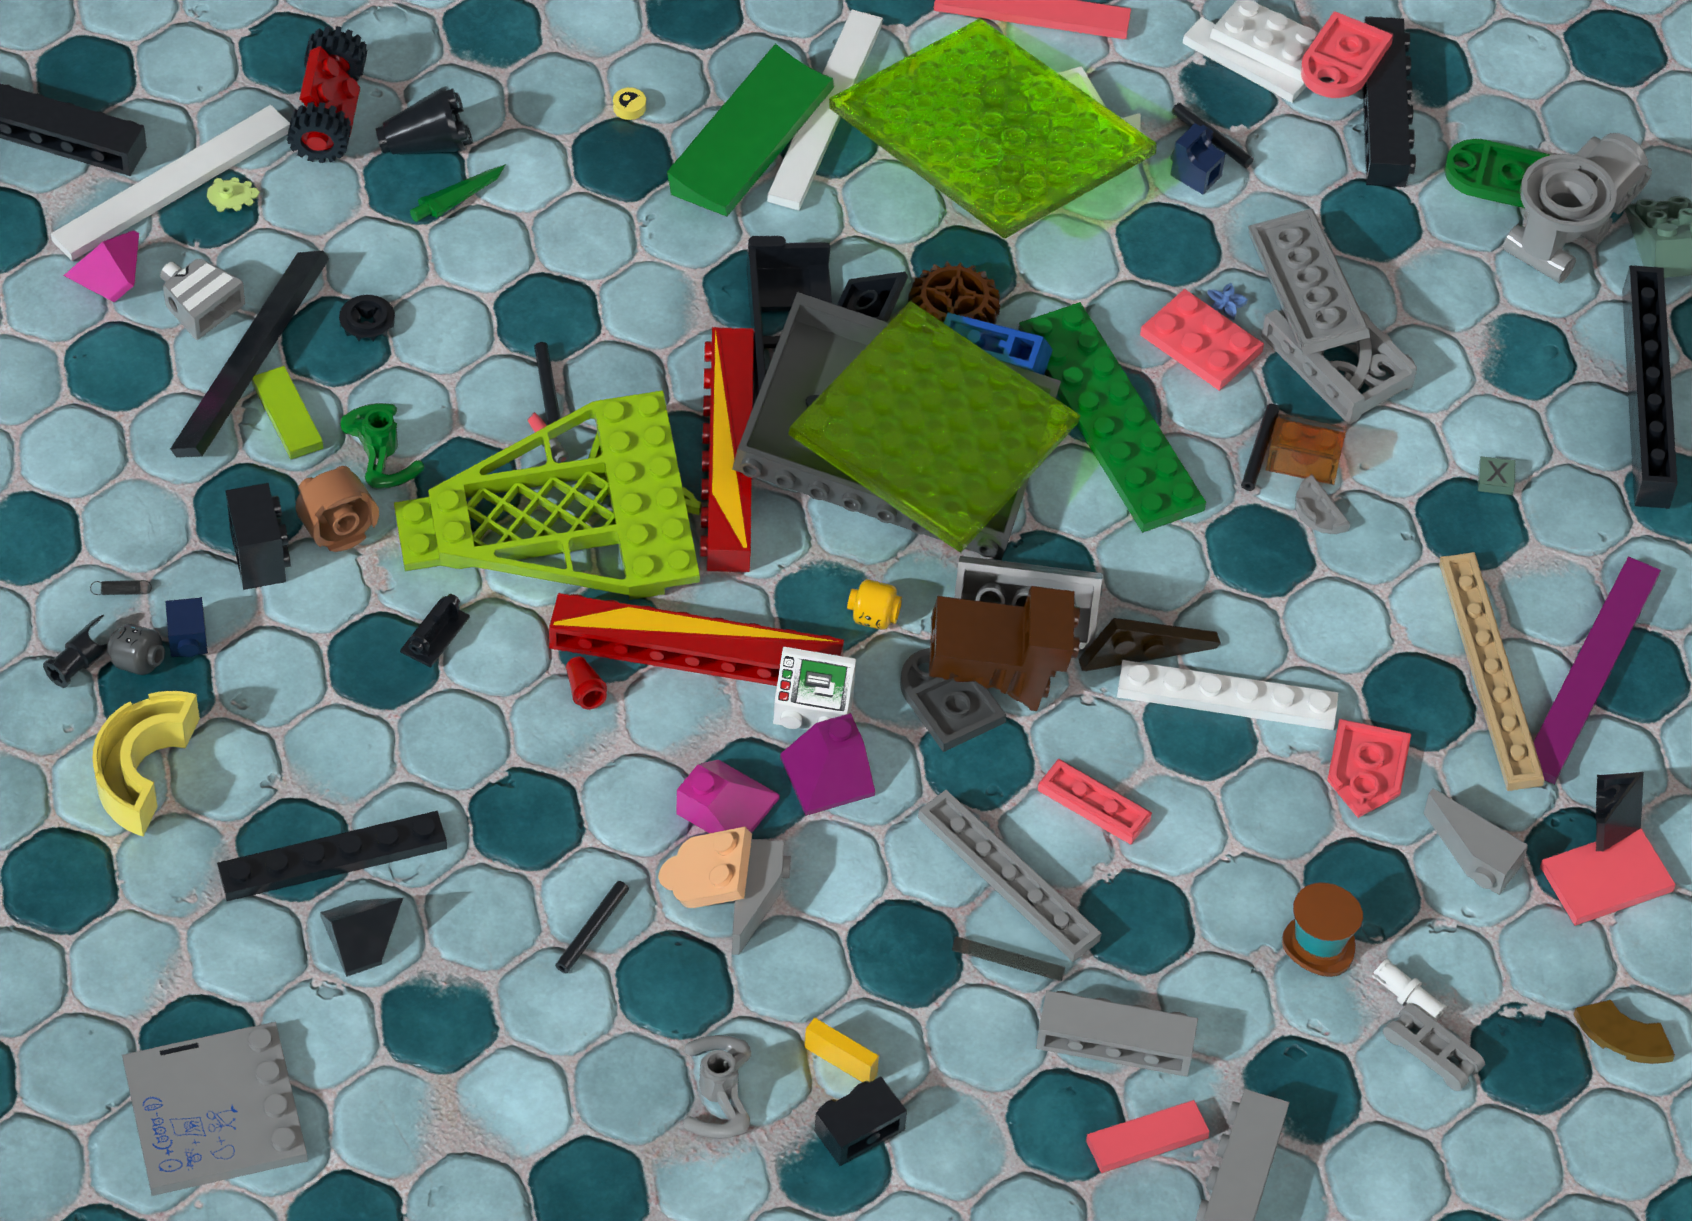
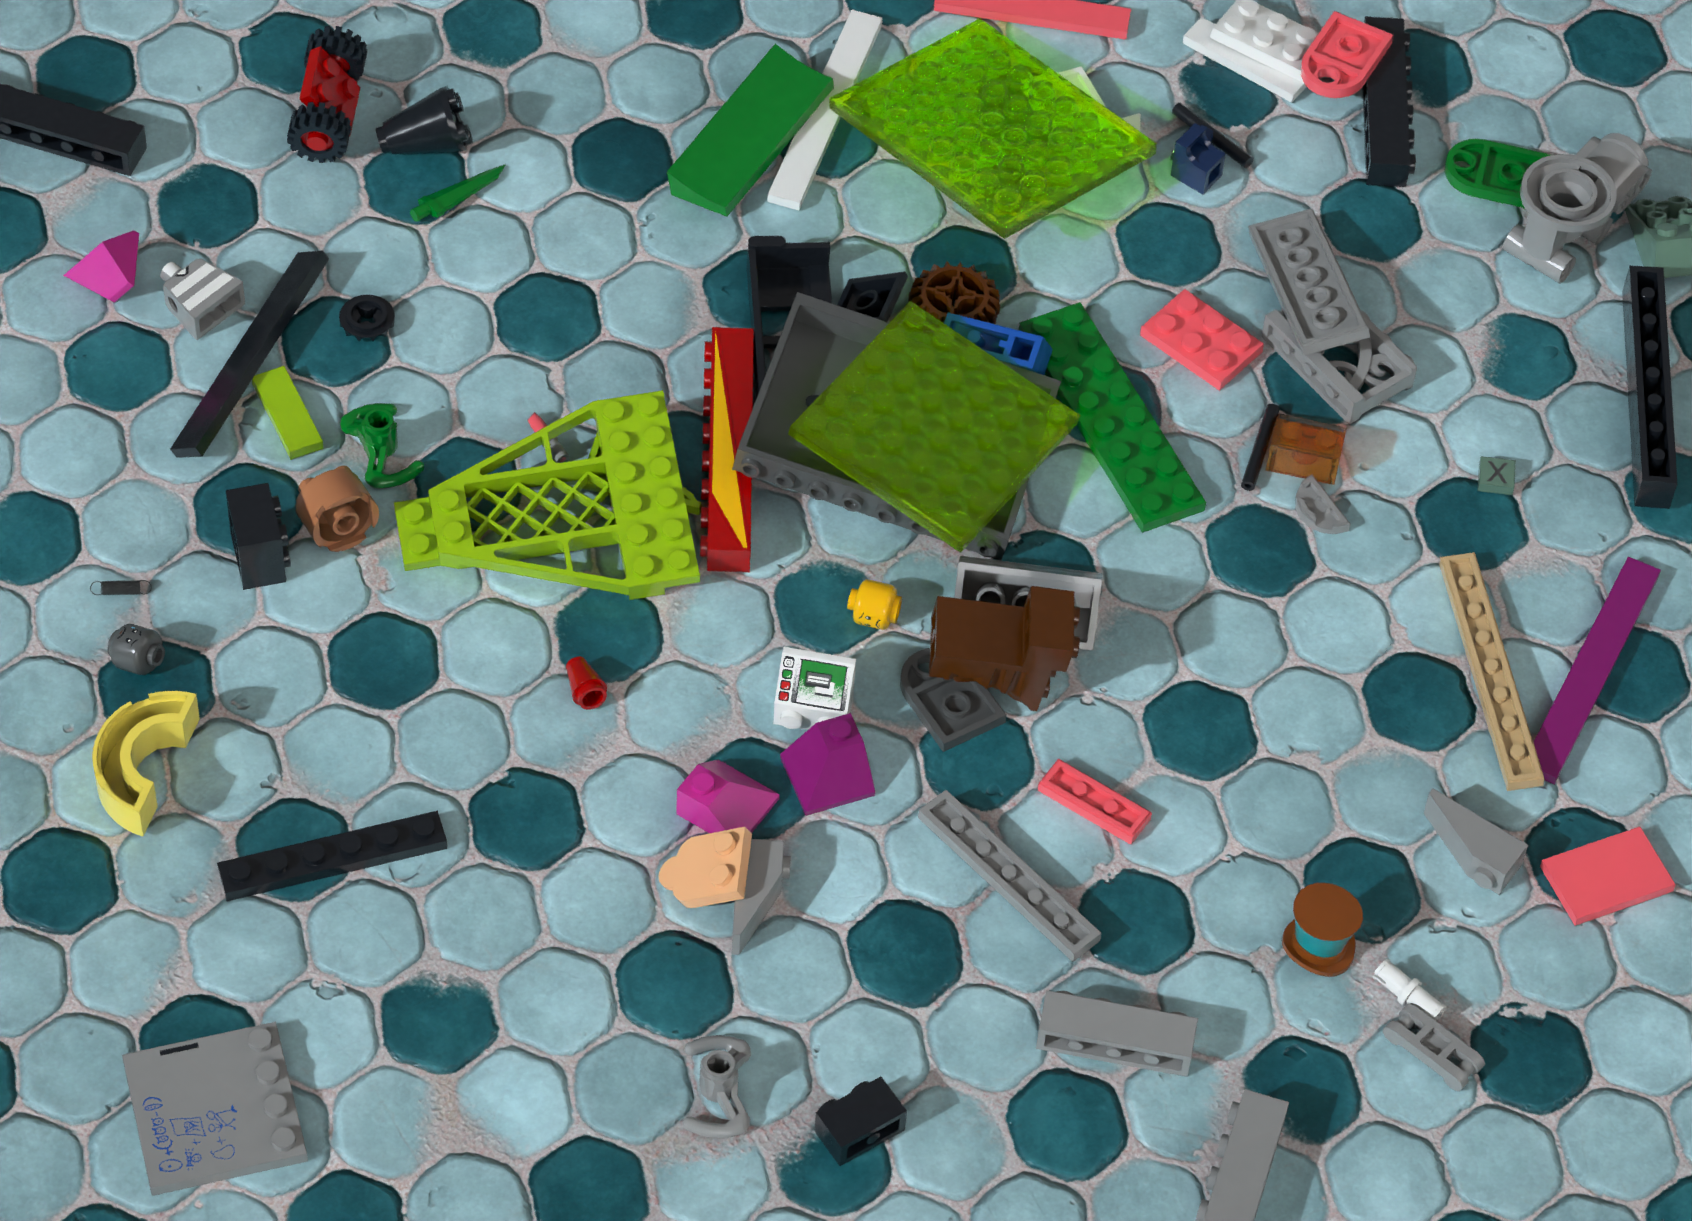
black piece [43,615,108,688] -> none
white tile [51,105,290,261] -> none
dark blue brick [165,597,208,657] -> none
yellowish green piece [207,177,260,212] -> none
black slope [320,898,403,977] -> none
black hinge [400,594,470,668] -> none
black bar [534,342,561,425] -> none
red brick [549,593,844,686] -> none
black piece [555,881,629,974] -> none
light yellow tile [613,87,646,120] -> none
yellow tile [805,1017,879,1082] -> none
clear smoke bar [952,936,1066,982] -> none
dark brown wing [1078,618,1221,671] -> none
coral tile [1086,1100,1210,1173] -> none
white plate [1117,660,1338,730] -> none
medium blue plant [1207,283,1248,320] -> none
coral tile [1327,719,1411,818] -> none
pearl gold tile [1573,1000,1675,1064] -> none
black slope [1596,772,1644,851] -> none

